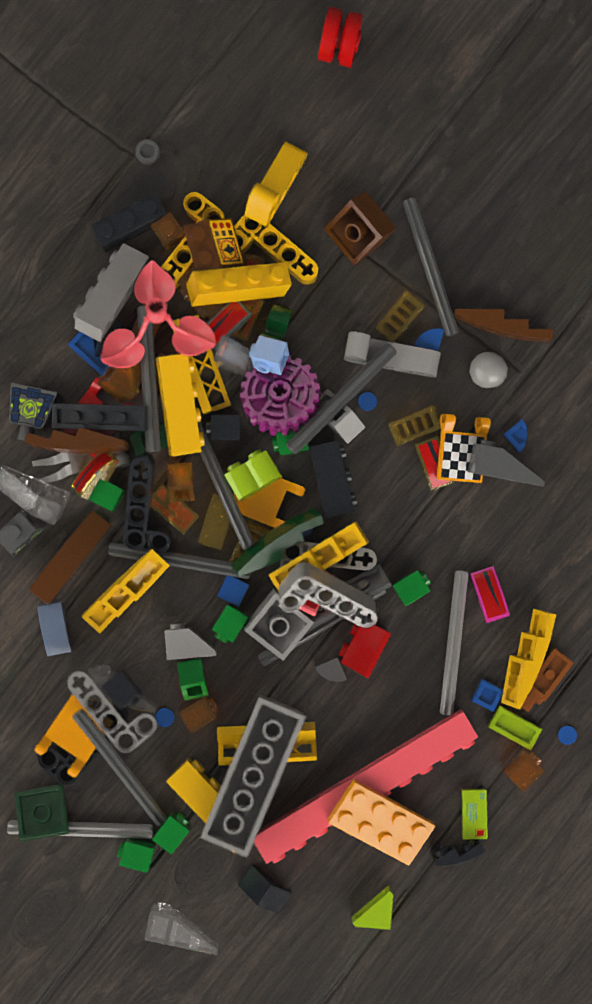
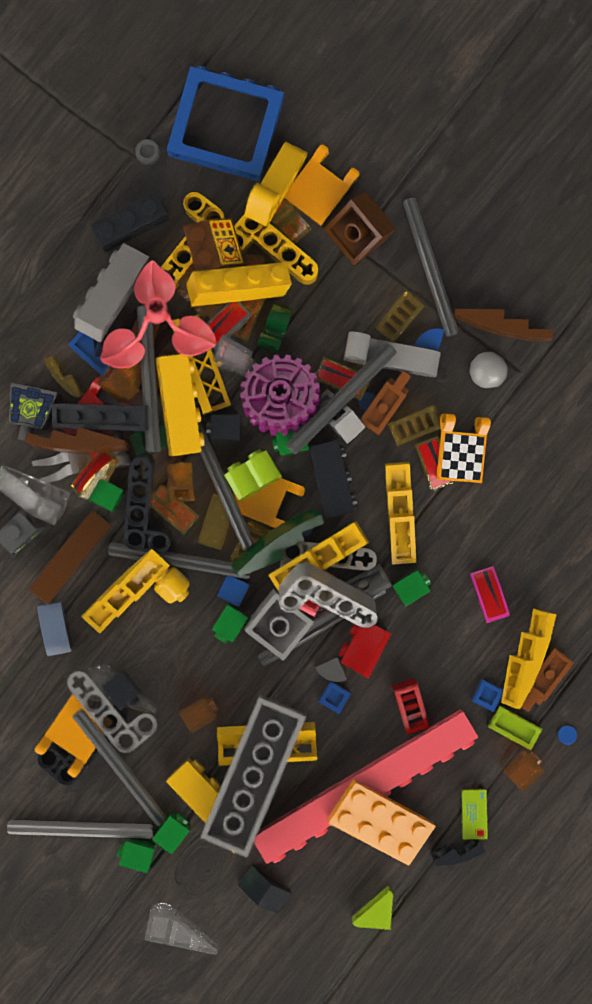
dark green tile [14,784,70,842] -> none
clear orange brick [151,212,185,251] -> none
blue piece [156,708,175,727] -> none
light grey slope [165,623,217,660] -> none
green brick [177,658,209,701] -> none
light blue brick [249,335,289,375] -> none
red wheel [318,6,363,68] -> none
light grey axle [440,570,468,715] -> none
dark grey slope [468,440,545,486] -> none
blue tile [503,419,527,453] -> none
none -> clear yellow slope [43,356,83,400]
none -> yellow head [154,567,190,603]
none -> blue piece [167,66,284,182]
none -> clear yellow slope [271,197,311,244]
none -> light orange flag [284,144,360,226]
none -> slope [316,357,370,400]
none -> blue tile [318,681,351,714]
none -> dark orange hinge [360,371,411,436]
none -> yellow slope [385,462,416,564]
none -> red slope [392,678,430,735]

